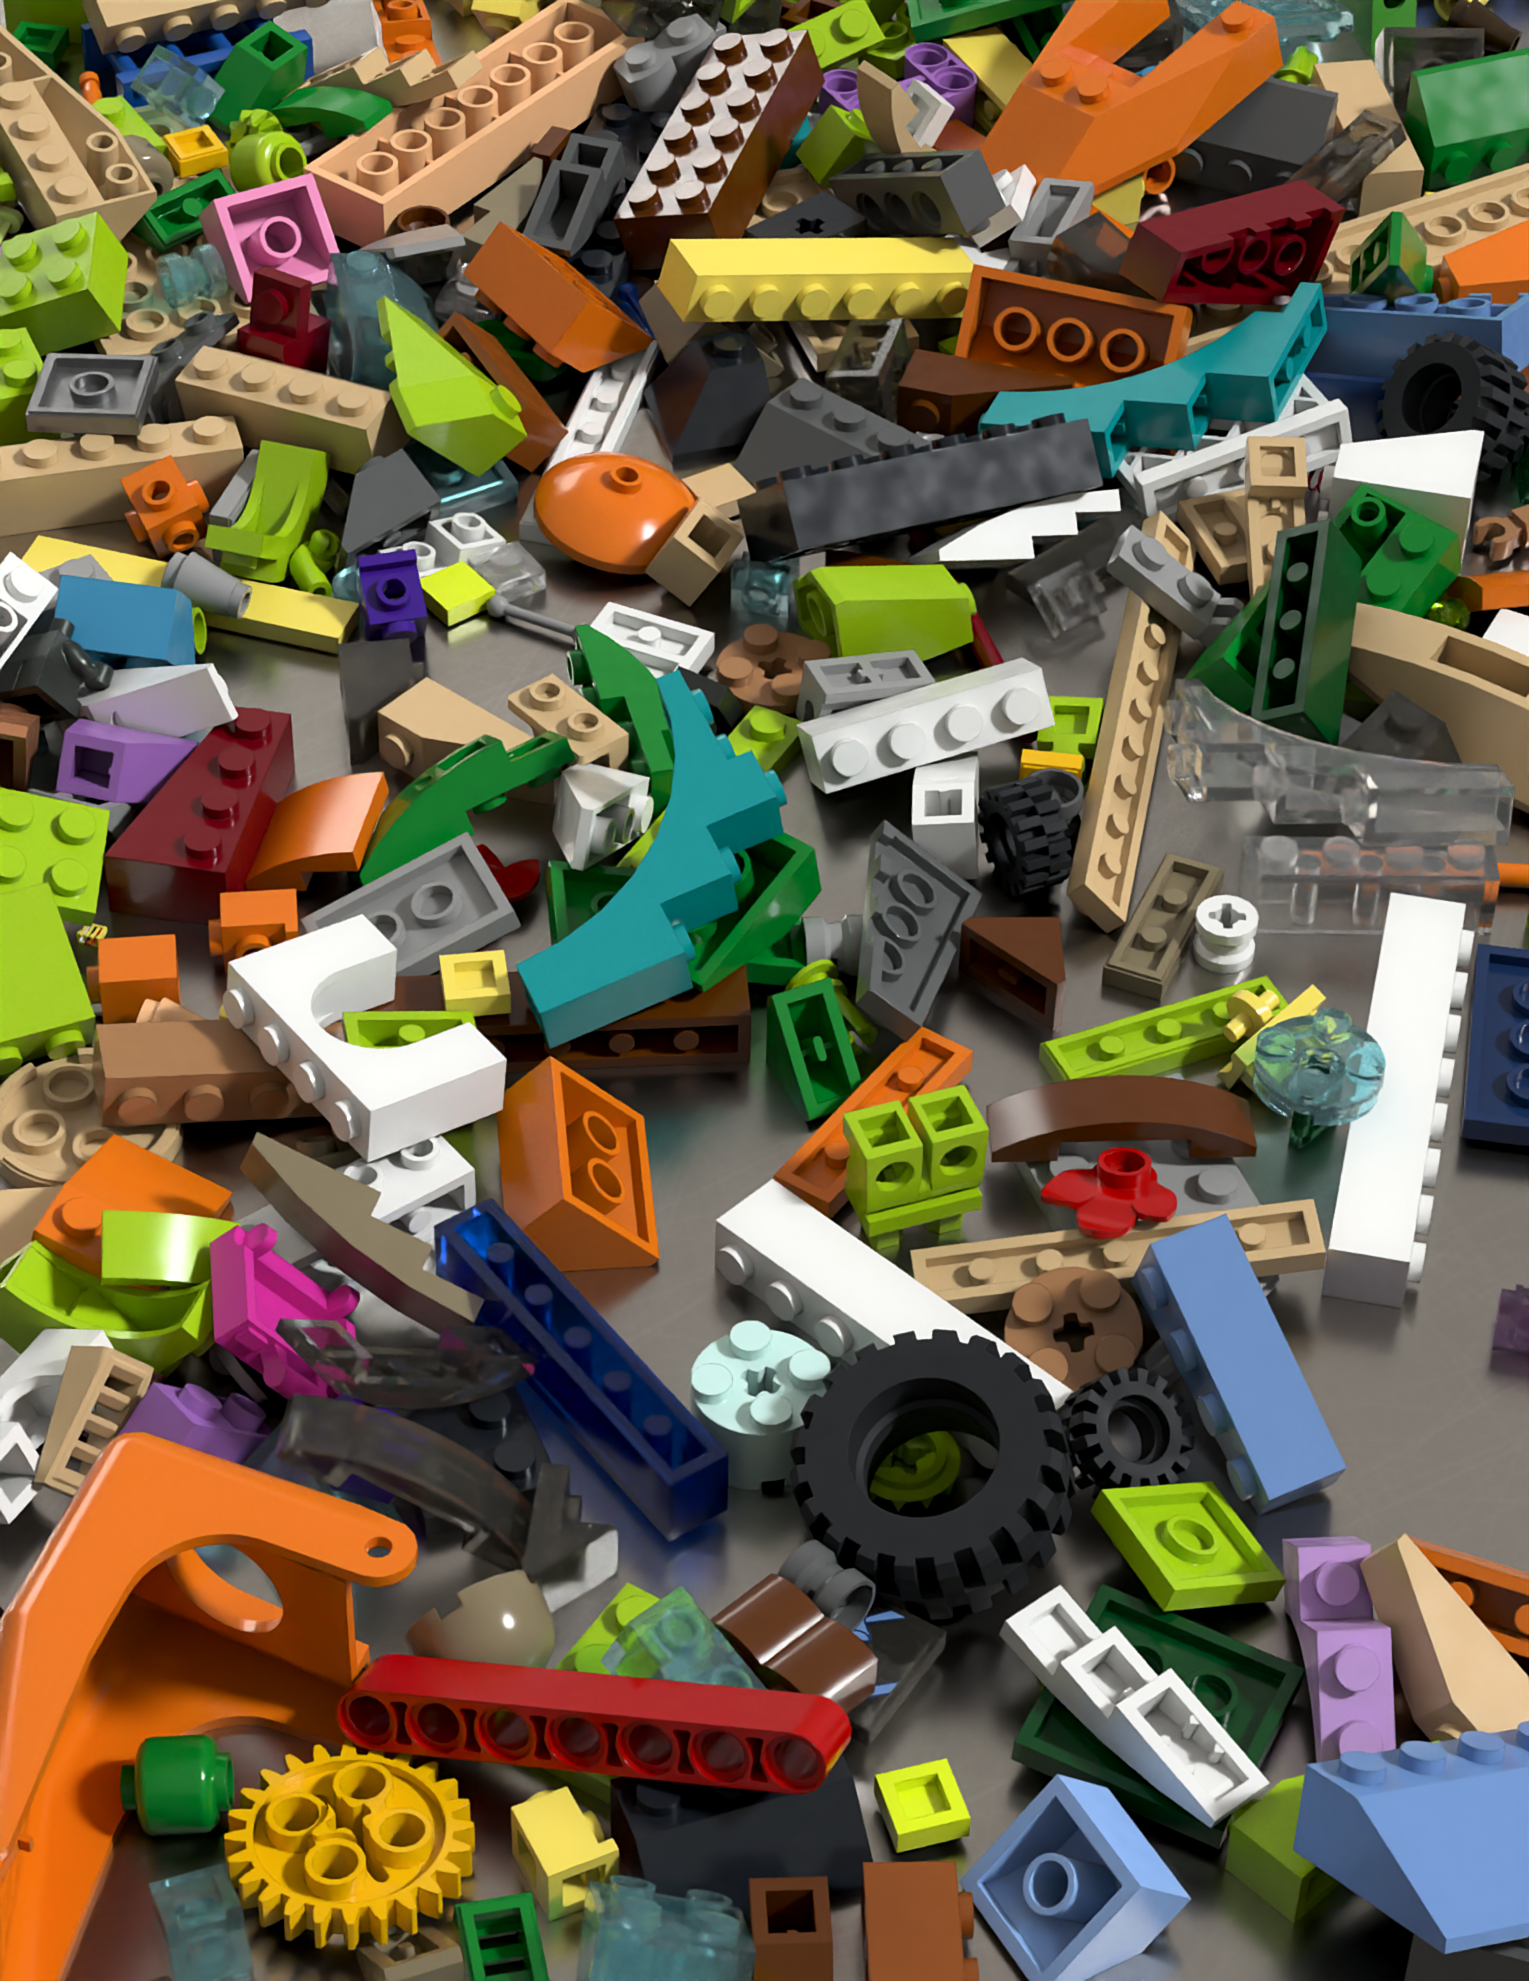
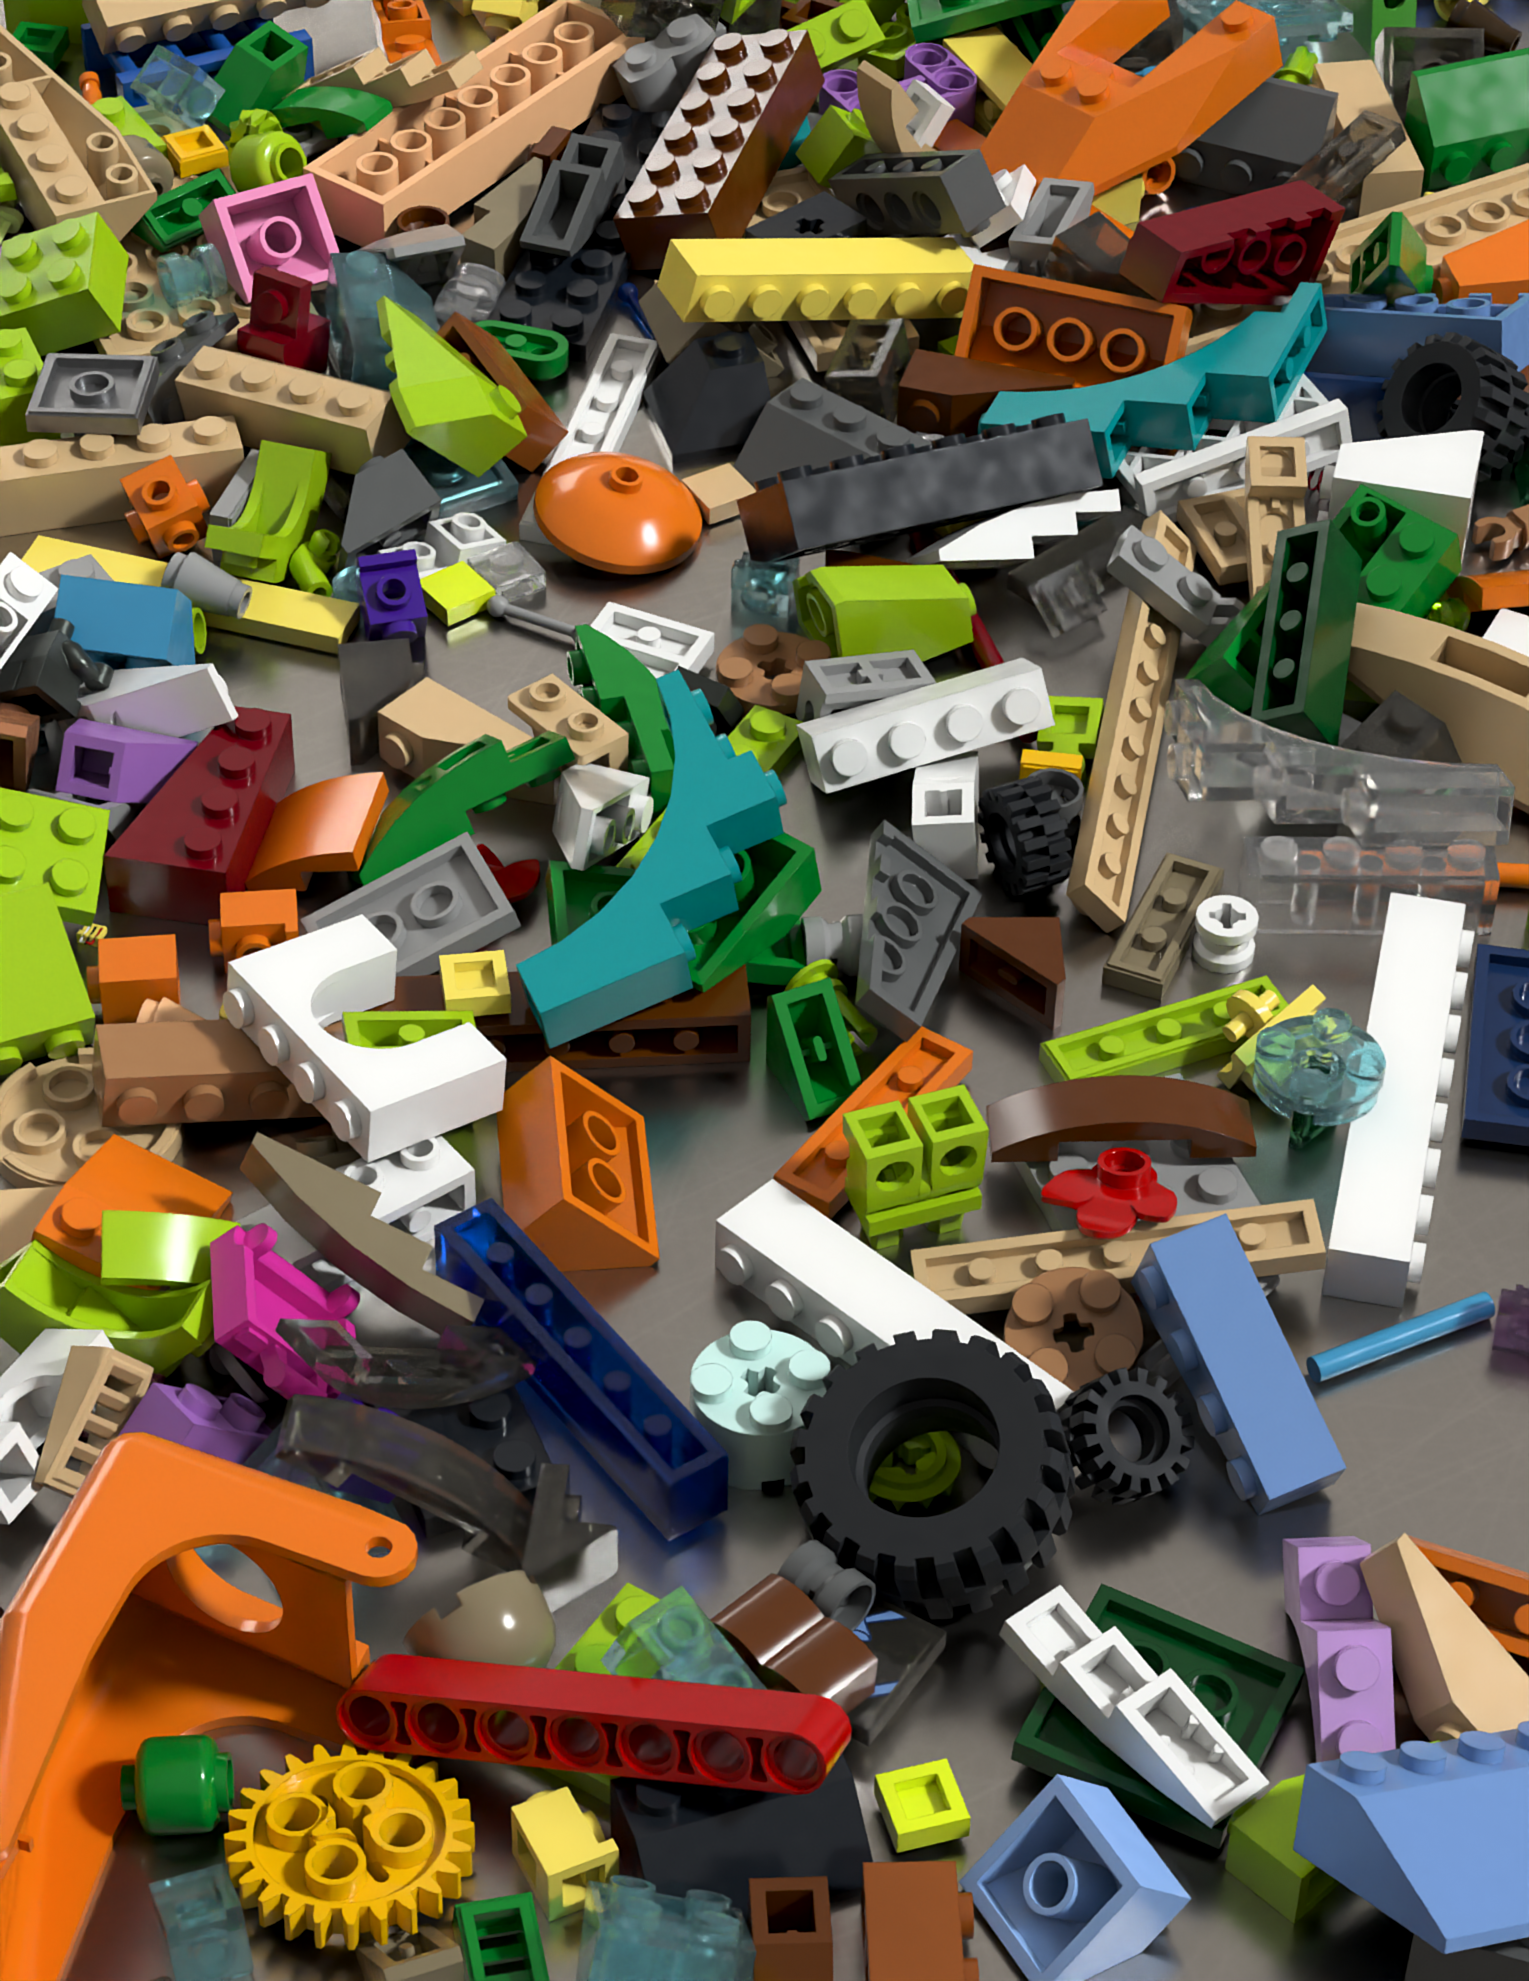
orange slope [463,221,654,373] -> none
tan slope [644,496,745,607] -> none
lime plate [1090,1481,1286,1612] -> none
none -> dark azure bar [1306,1291,1495,1383]

